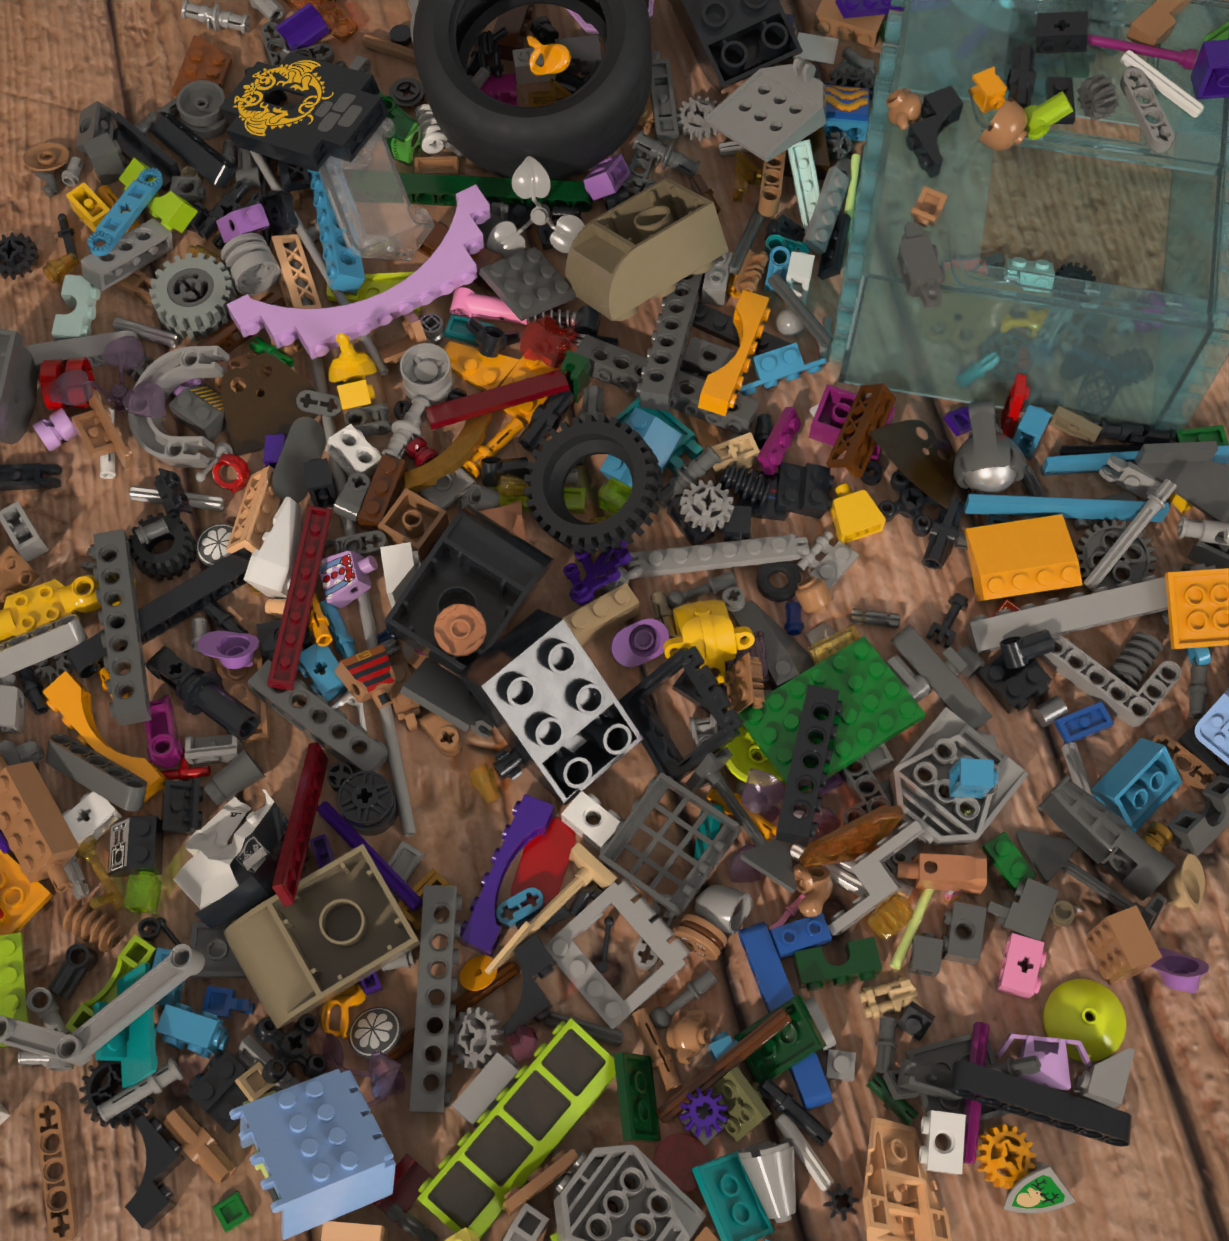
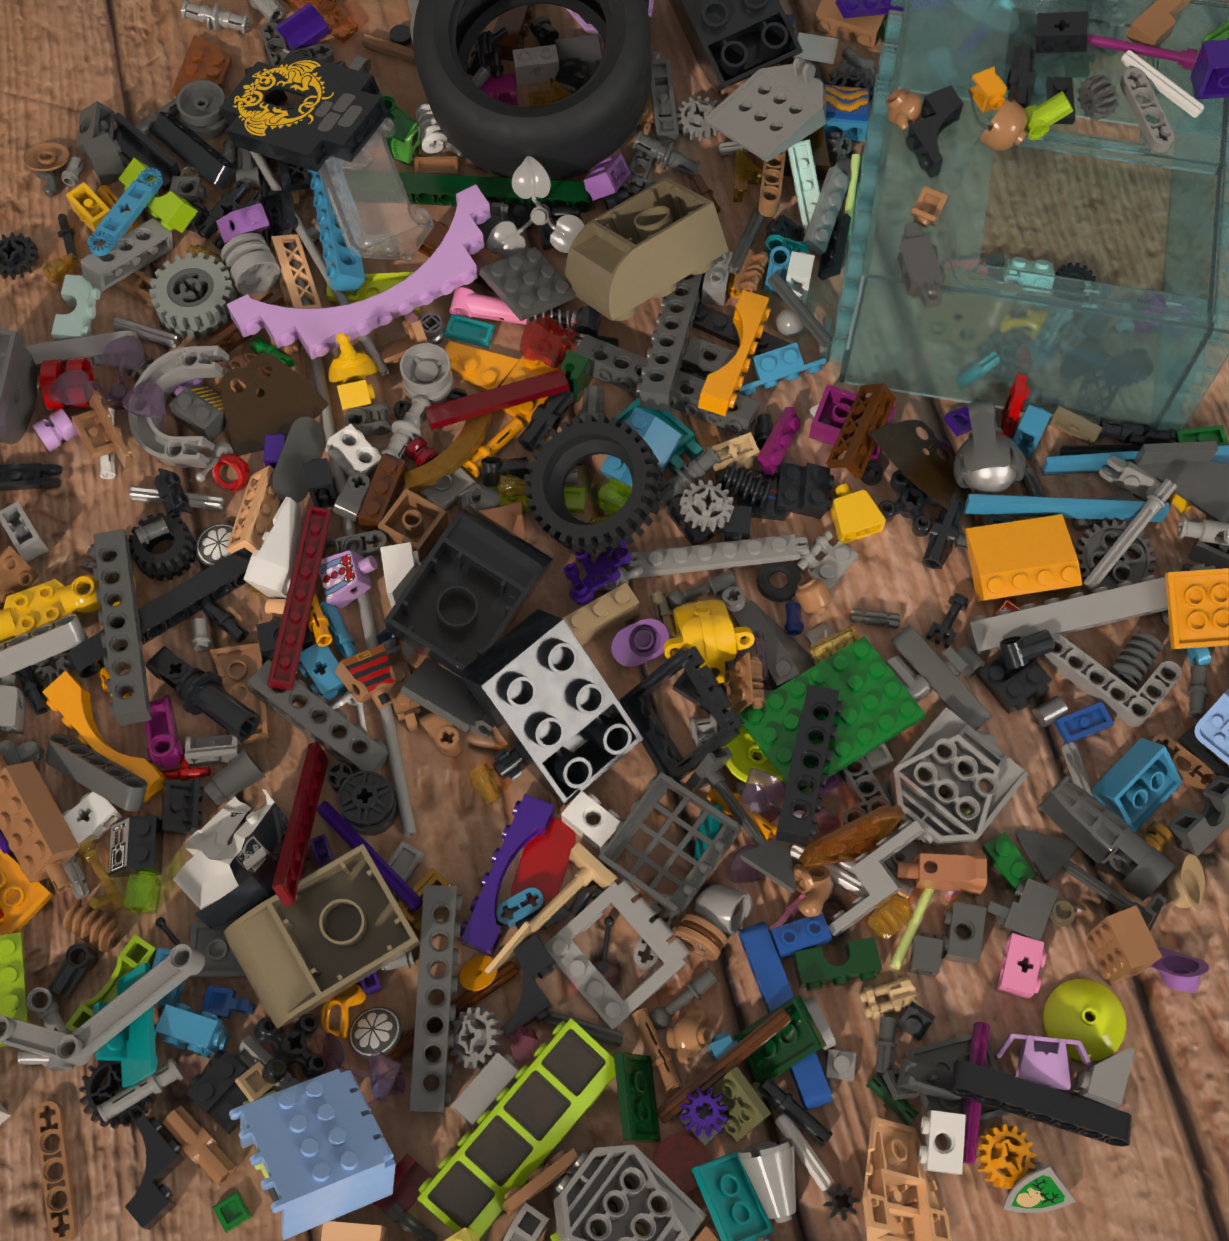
black hinge [138,917,161,941] -> none
medium lavender piece [197,631,259,669] -> none
dark grey beam [296,390,342,417] -> none
dark grey gear [389,78,425,109] -> none
nougat tile [434,604,486,656] -> none
black axle [466,318,521,358] -> none
light orange piece [527,36,571,76] -> none
dark azure brick [949,758,998,798] -> none
dark grey axle [985,1055,1041,1078] -> none

